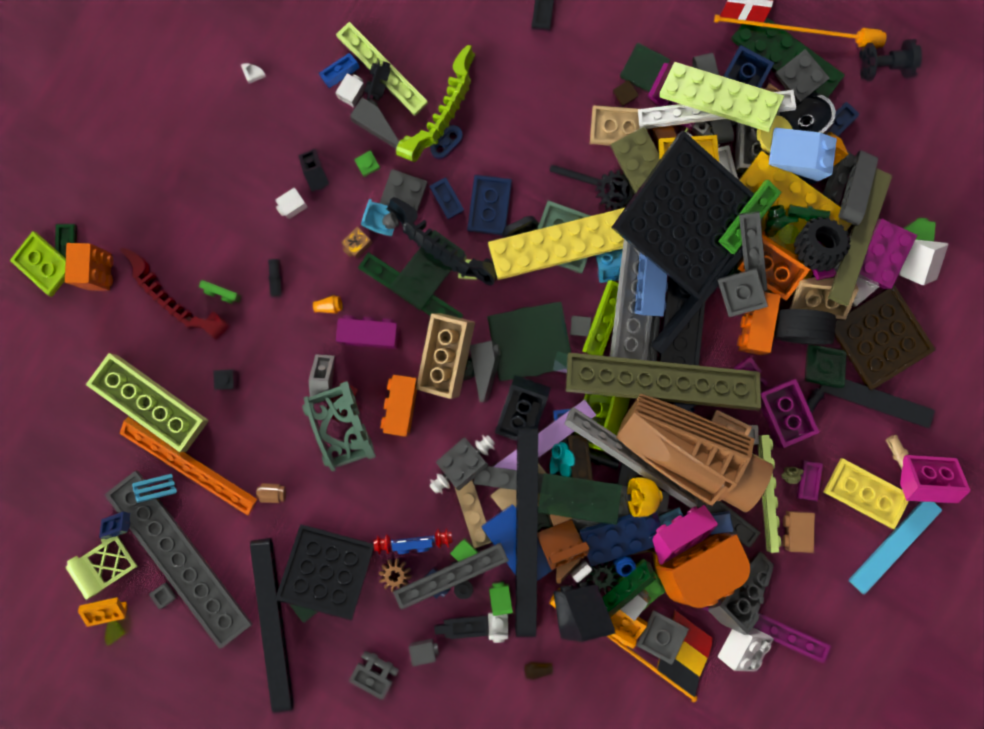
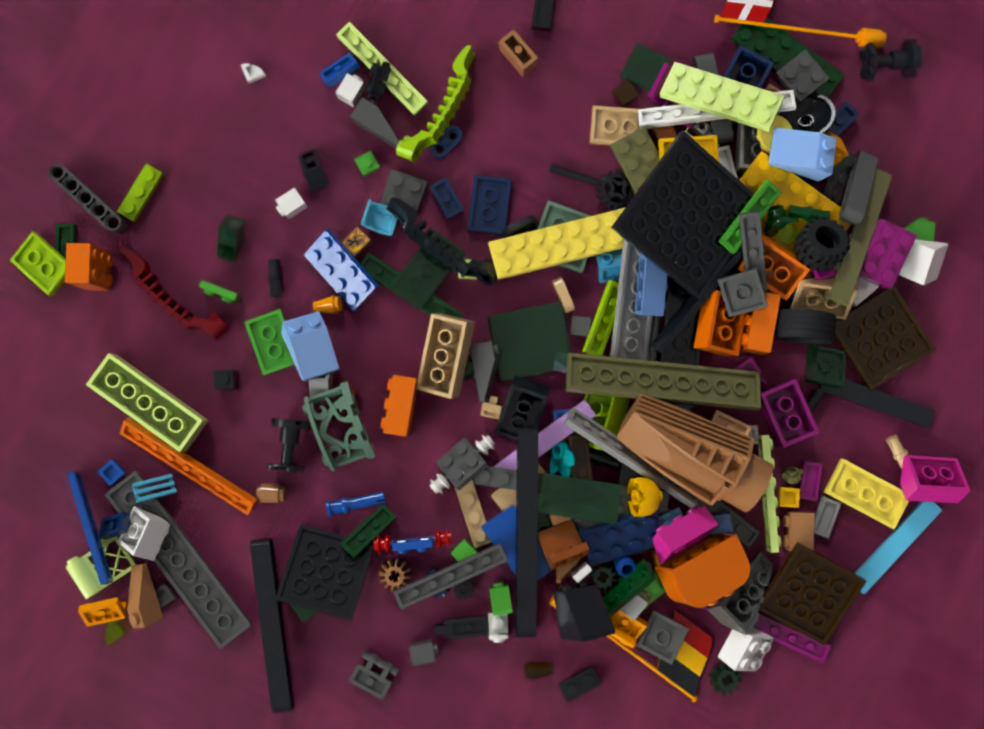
magenta brick [336,315,400,349] -> none
dark grey hinge [382,212,399,229] -> none
none -> dark grey beam [48,163,128,234]
none -> blue tile [66,471,113,585]
none -> blue plate [98,459,126,486]
none -> lime plate [117,163,164,222]
none -> white slope [118,506,170,561]
none -> medium nougat slope [127,563,164,629]
none -> clear green slope [217,215,246,263]
none -> bright green plate [244,309,295,376]
none -> black piece [266,418,311,472]
none -> light blue slope [281,311,339,381]
none -> plate [304,229,379,311]
none -> blue pin [326,491,386,518]
none -> dark green plate [340,504,397,559]
none -> tan tile [480,396,502,420]
none -> medium nougat brick [499,29,538,77]
none -> tan beam [552,277,575,313]
none -> black plate [558,665,601,702]
none -> orange brick [693,290,746,356]
none -> clear green gear [709,661,743,696]
none -> dark brown plate [759,542,867,646]
none -> yellow plate [778,487,800,508]
none -> light grey tile [814,496,842,539]

